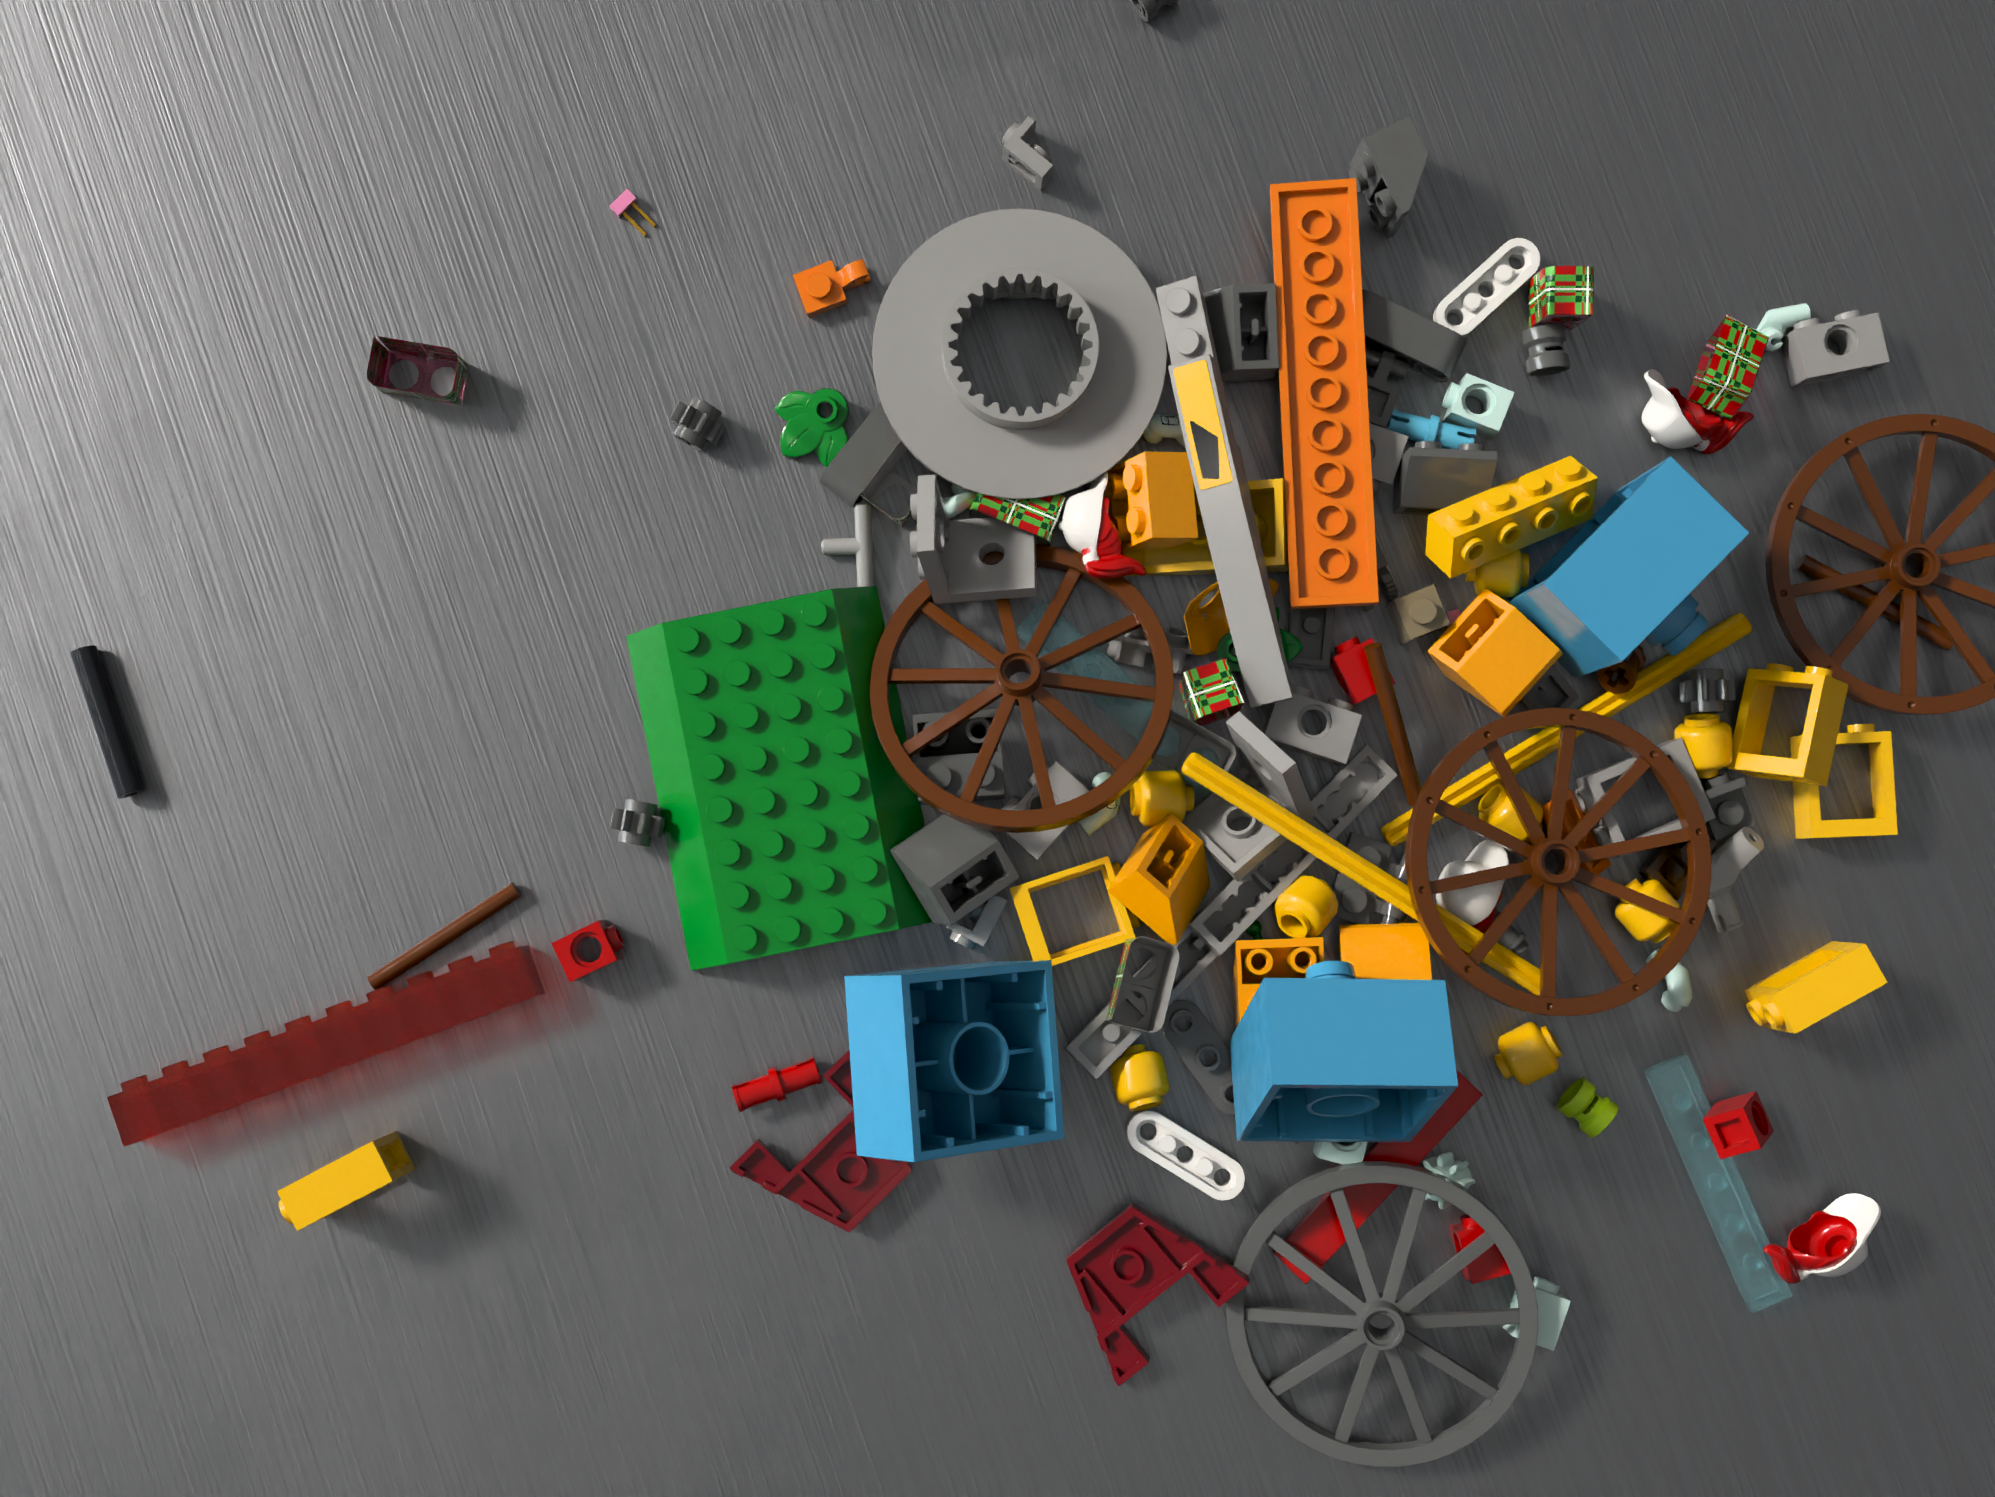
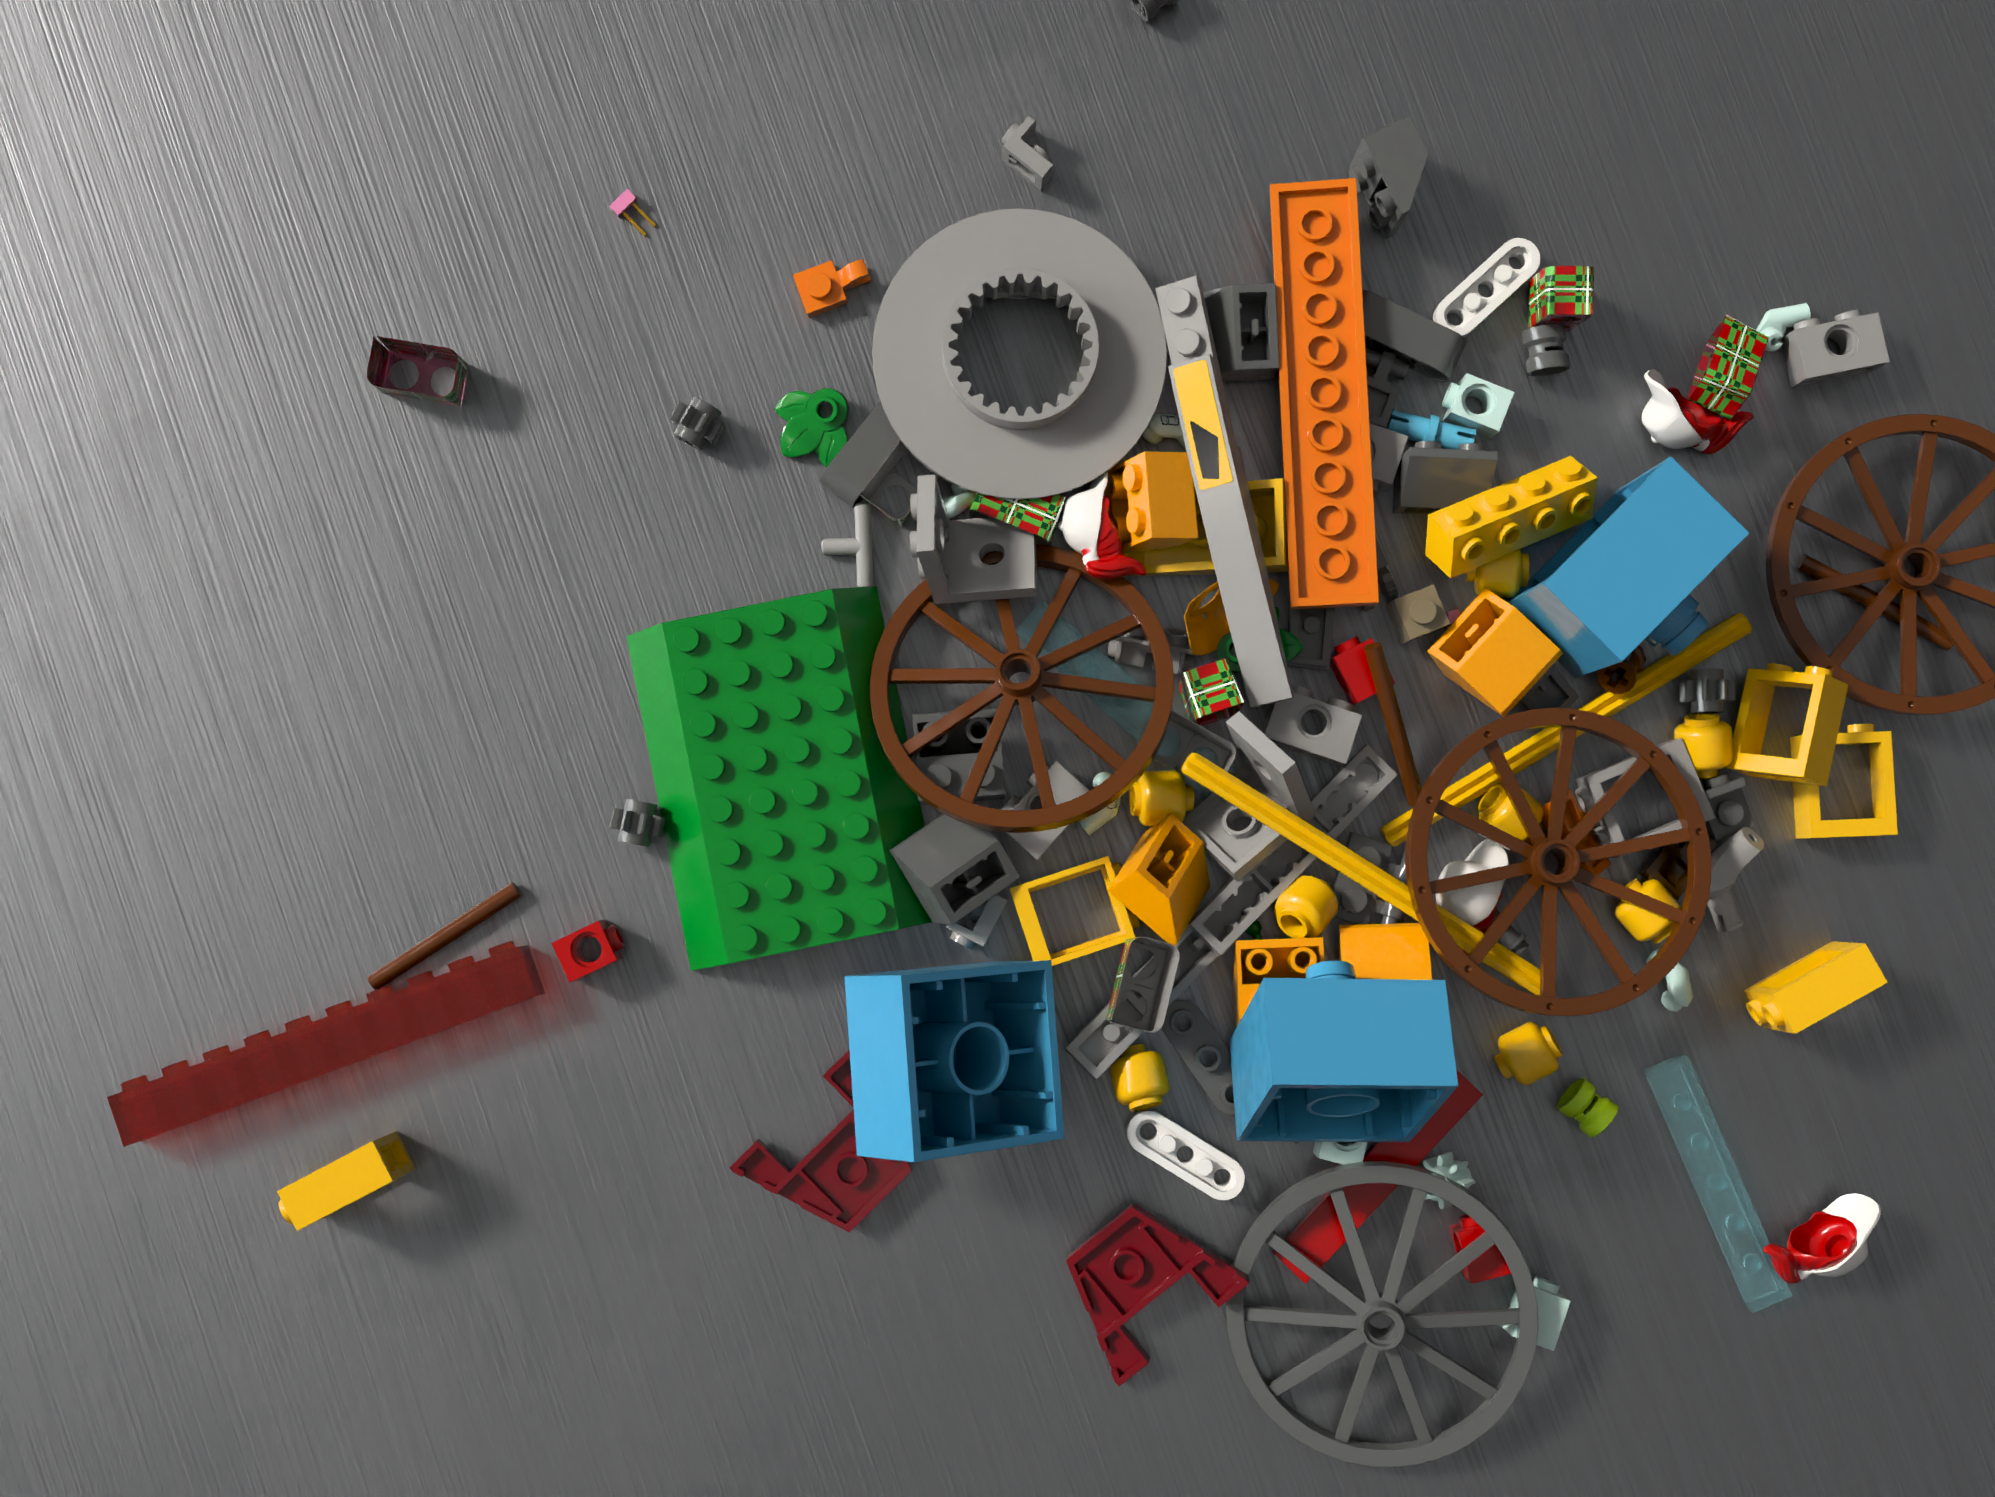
black piece [70,645,144,799] -> none
red pin [731,1057,822,1112] -> none
red brick [1702,1091,1774,1159] -> none

